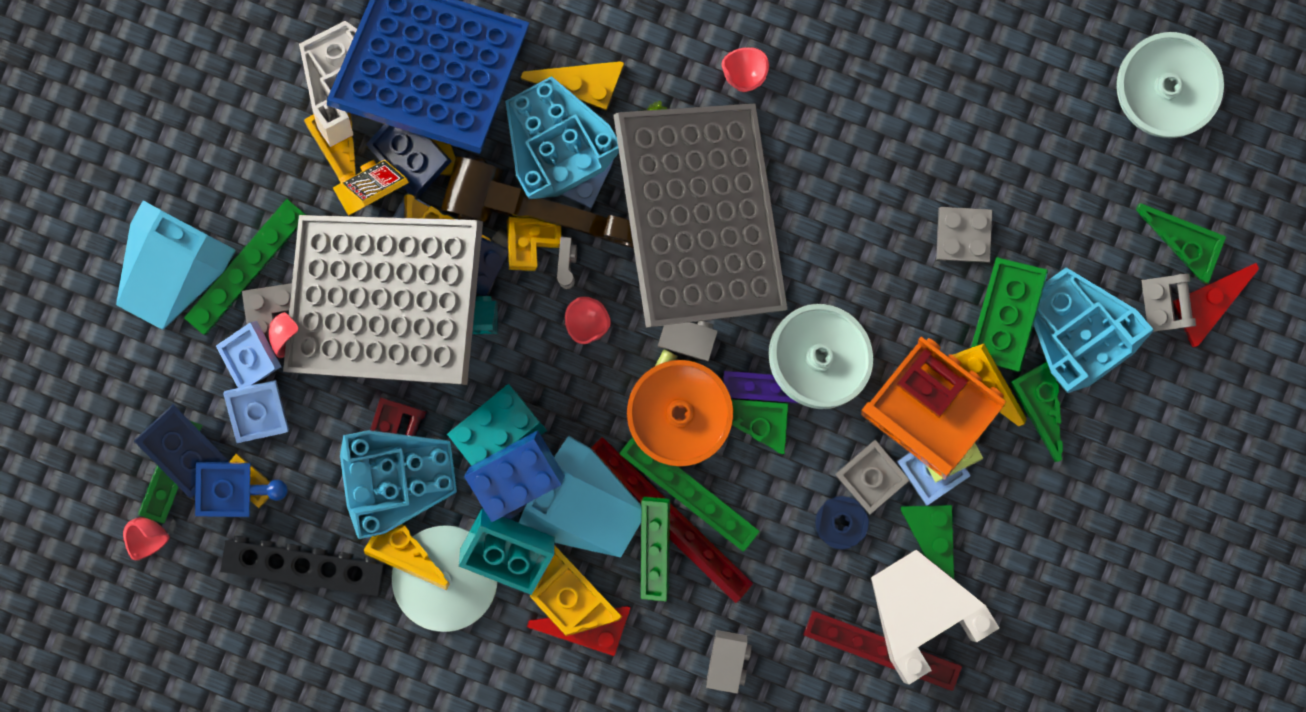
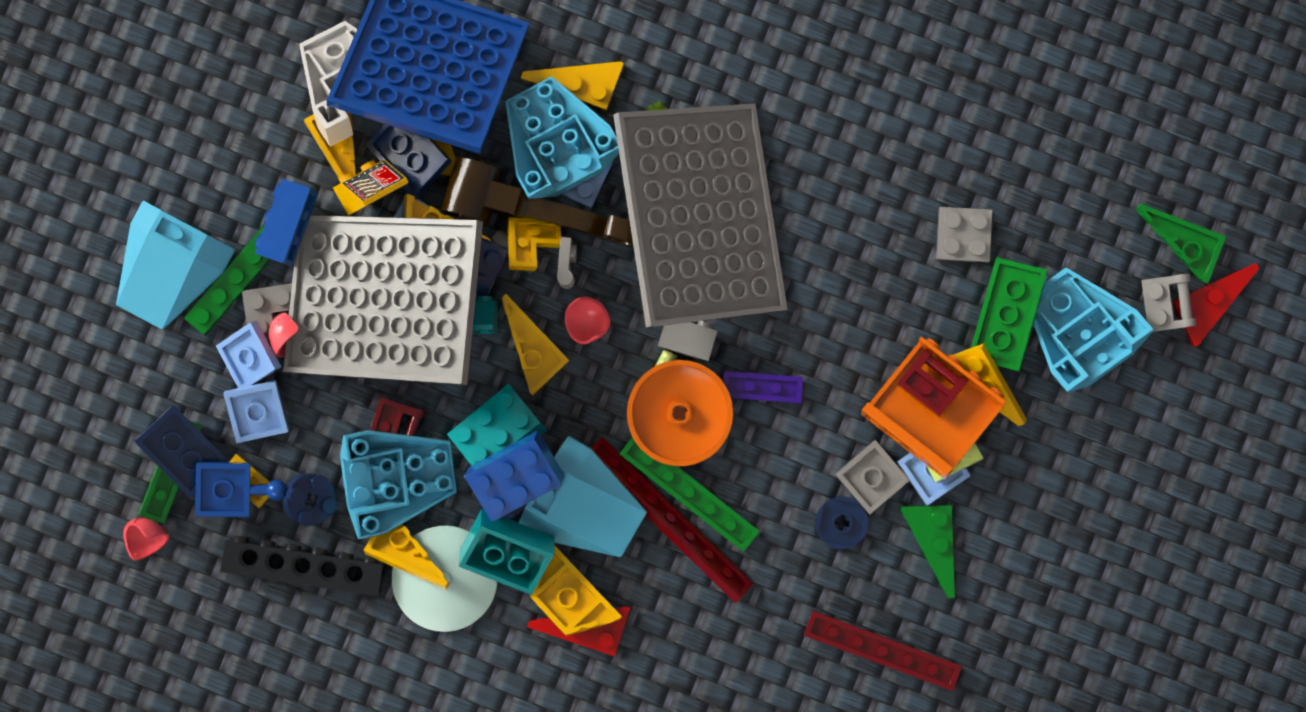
green plate [641,497,670,602] -> none
light grey brick [706,630,752,694] -> none
coral helmet [722,48,769,92] -> none
green wing [731,399,789,454] -> none
light aqua dish [769,304,873,409] -> none
white wedge [871,550,999,684] -> none
green wing [1010,361,1063,462] -> none
light aqua dish [1117,32,1224,138] -> none
none -> blue brick [255,179,319,267]
none -> dark blue plate [283,472,337,526]
none -> yellow wing [502,294,569,395]

